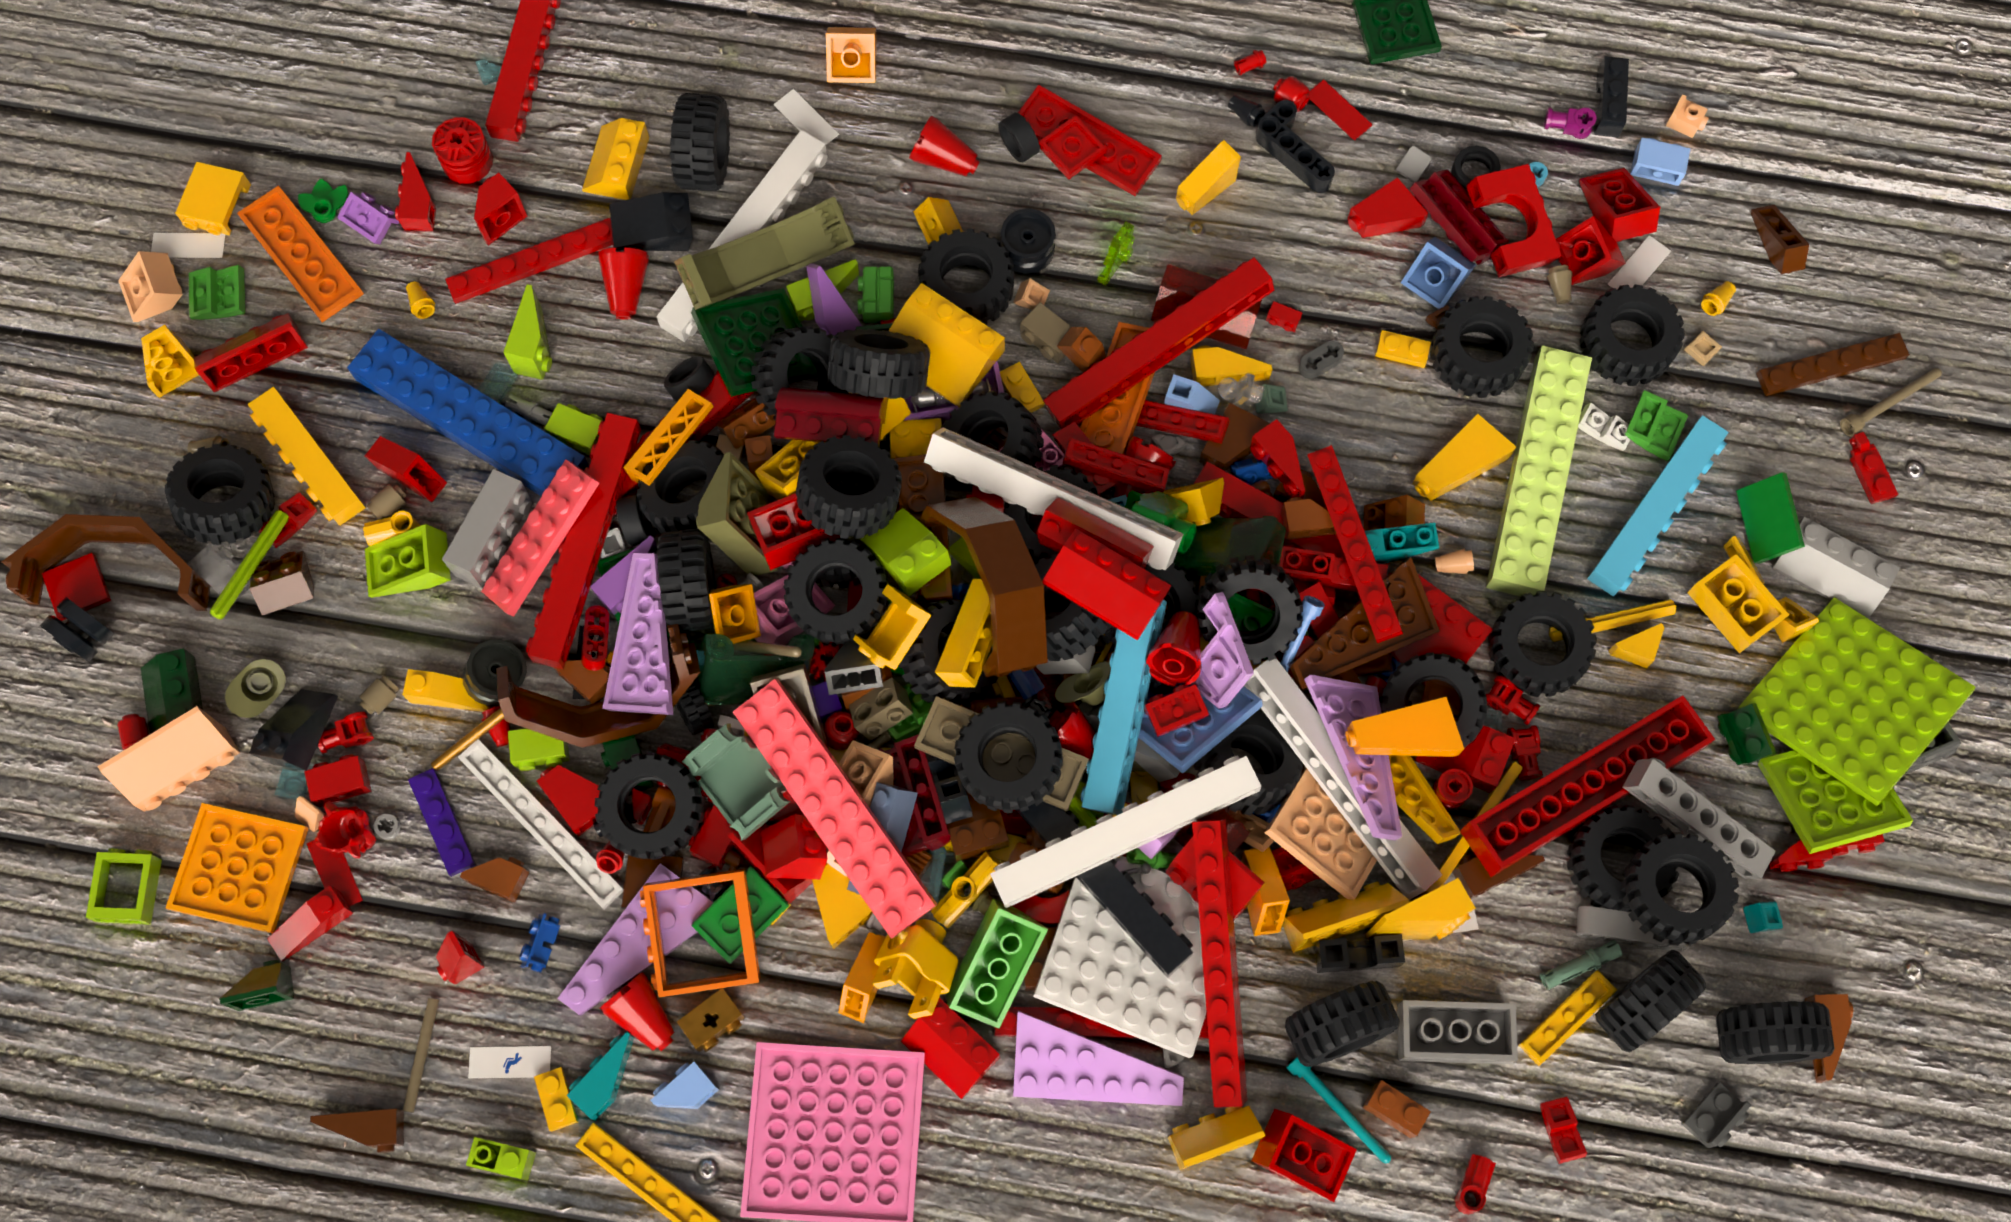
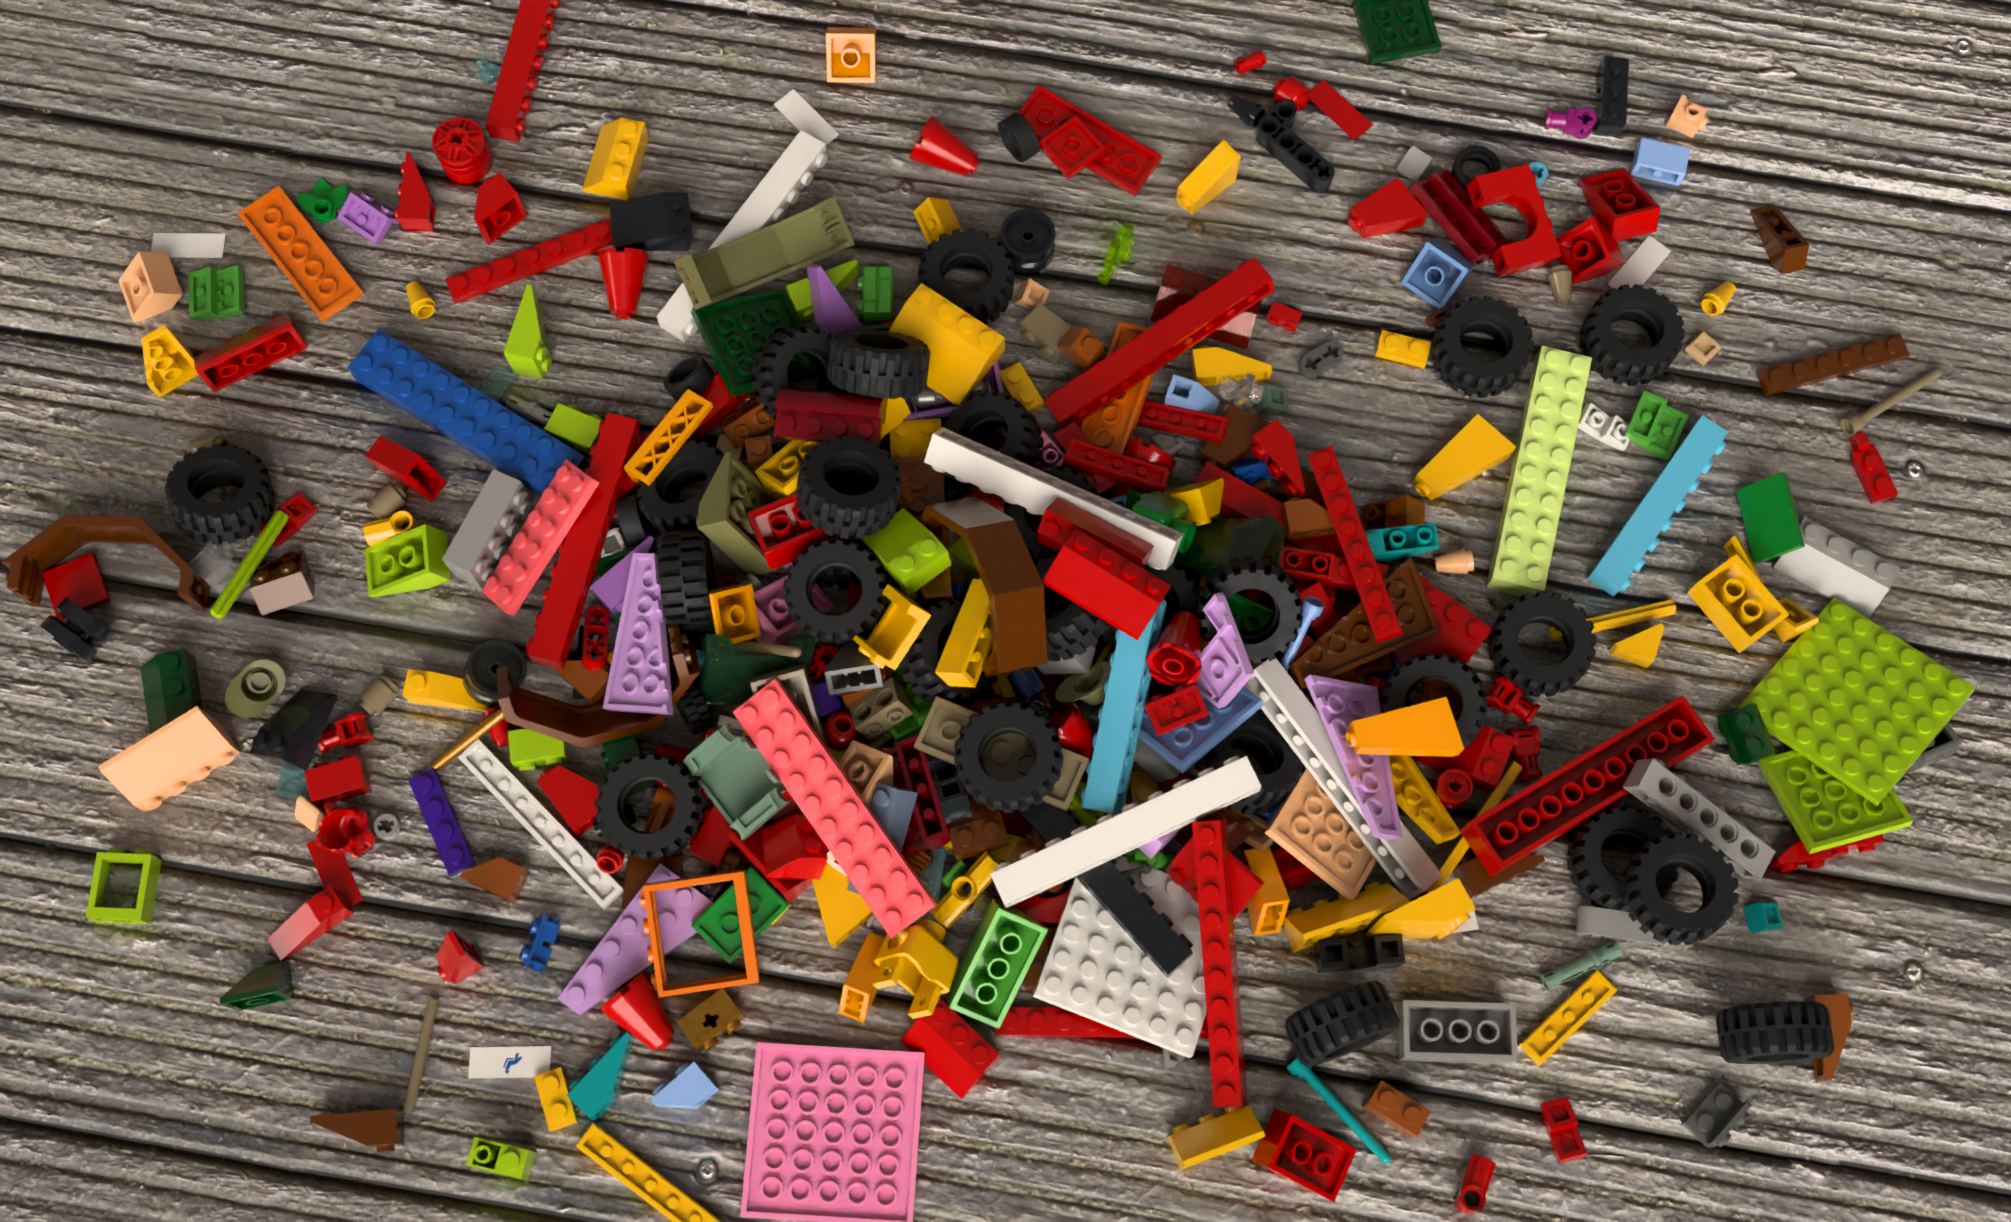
red brick [117,714,149,750] -> none
light orange plate [165,803,309,934] -> none
yellow panel [175,162,251,235] -> none
yellow brick [248,386,365,526] -> none
red slope [632,788,653,825] -> none
black tyre [670,93,730,191] -> none
lavender wing [1013,1010,1184,1106] -> none
black tyre [1595,950,1706,1053] -> none

